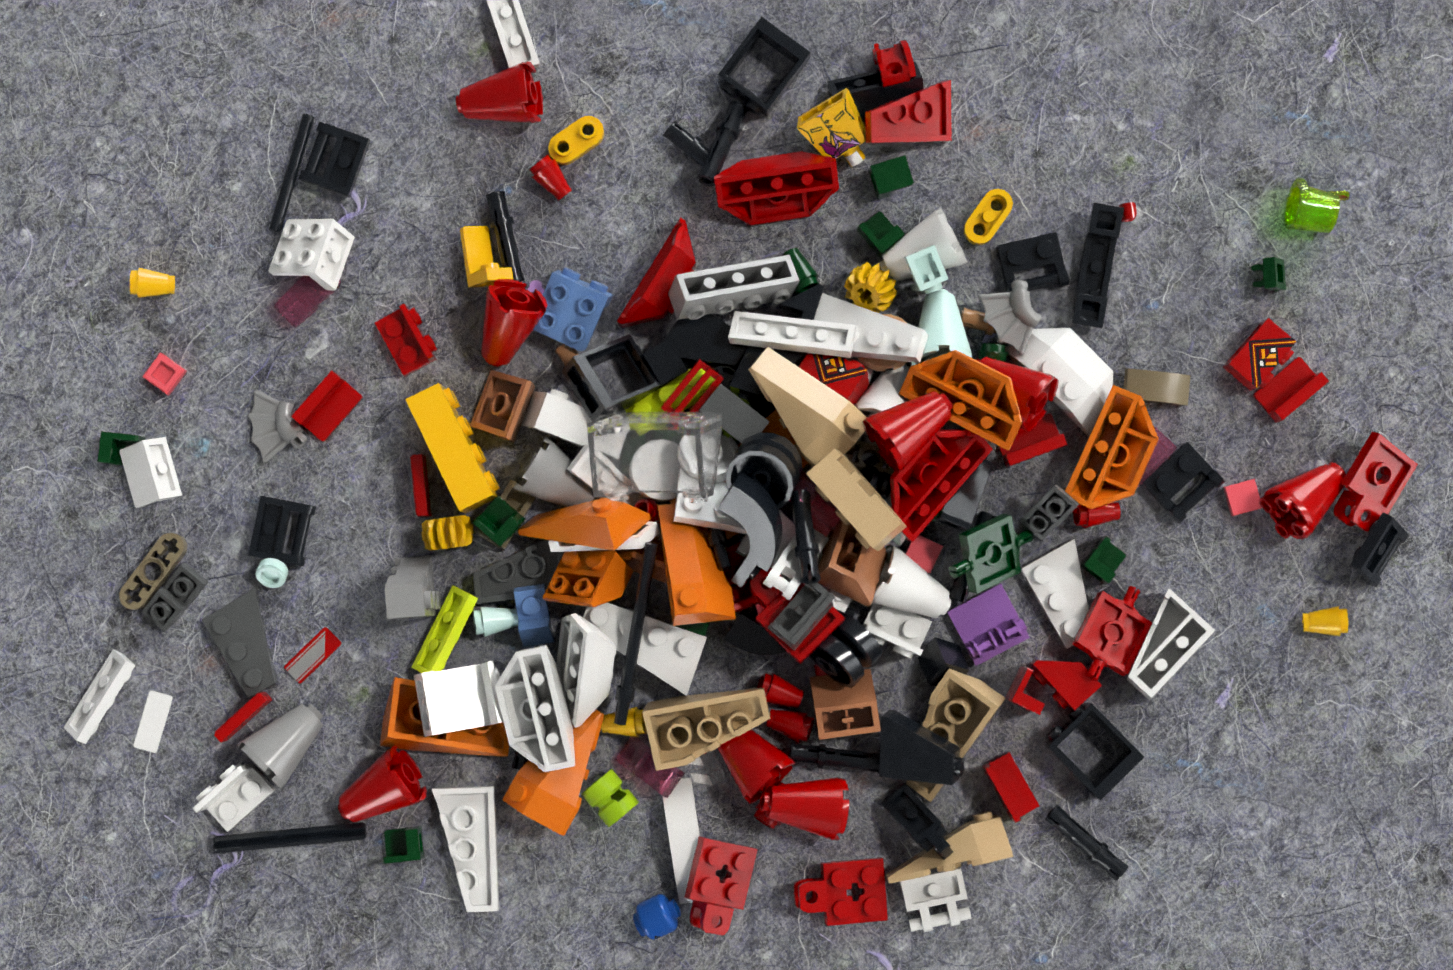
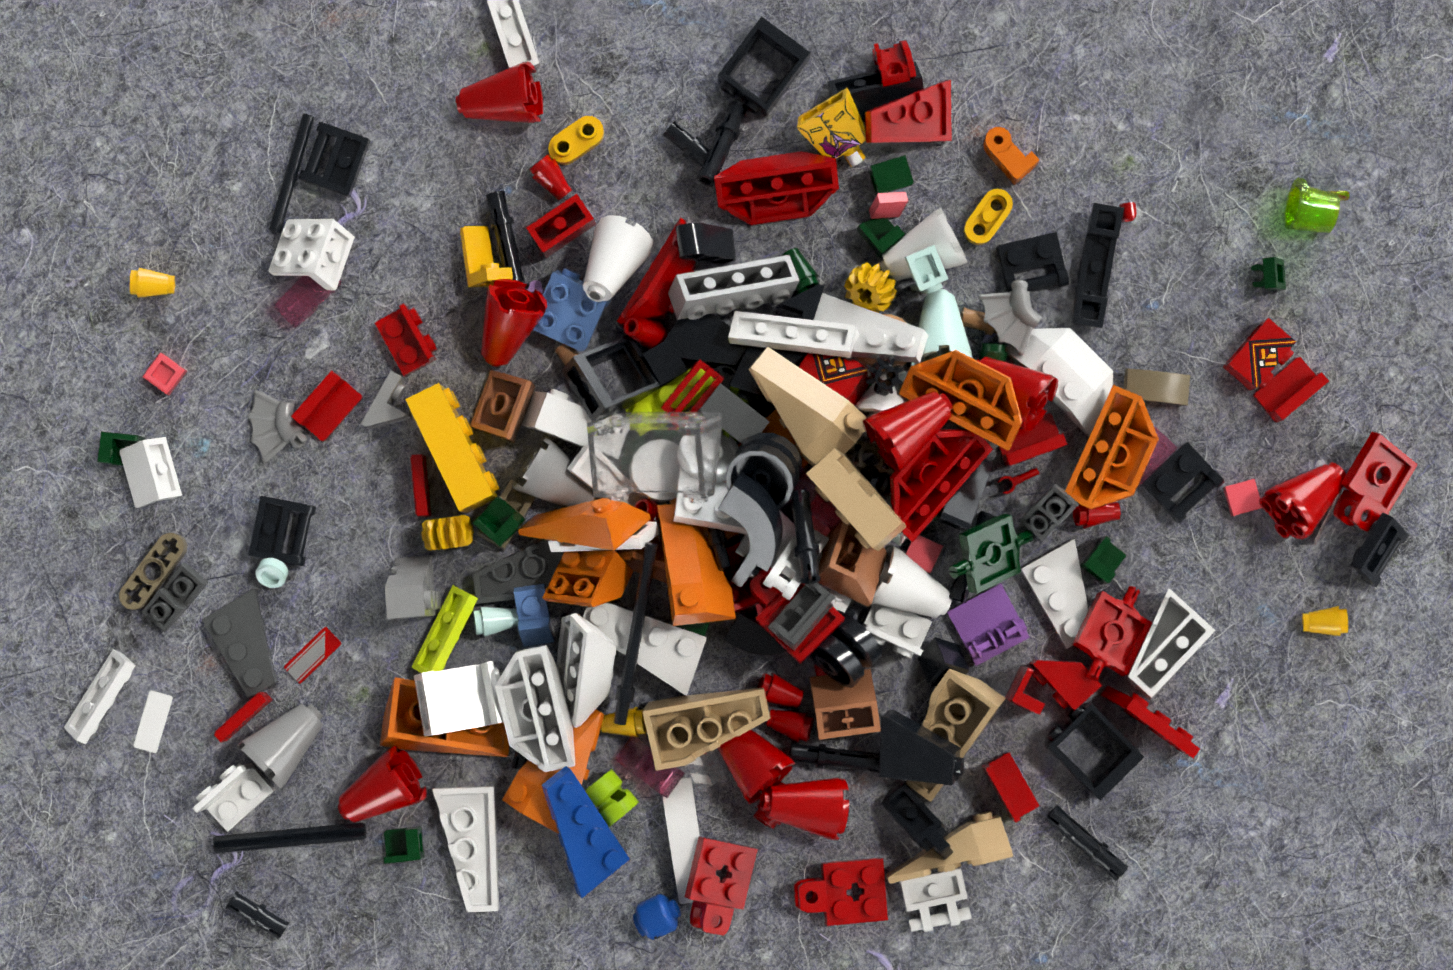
none -> black pin [226,891,290,940]
none -> light grey slope [361,371,411,429]
none -> red brick [526,194,596,258]
none -> blue wing [541,766,630,898]
none -> white cone [583,215,653,302]
none -> red cone [624,317,667,350]
none -> black beam [676,223,736,264]
none -> black gear [864,355,904,394]
none -> coral tile [869,192,908,219]
none -> orange leg [983,127,1040,185]
none -> red hand [998,468,1039,494]
none -> red wing [1101,685,1200,759]
none -> sticker [1314,491,1342,544]

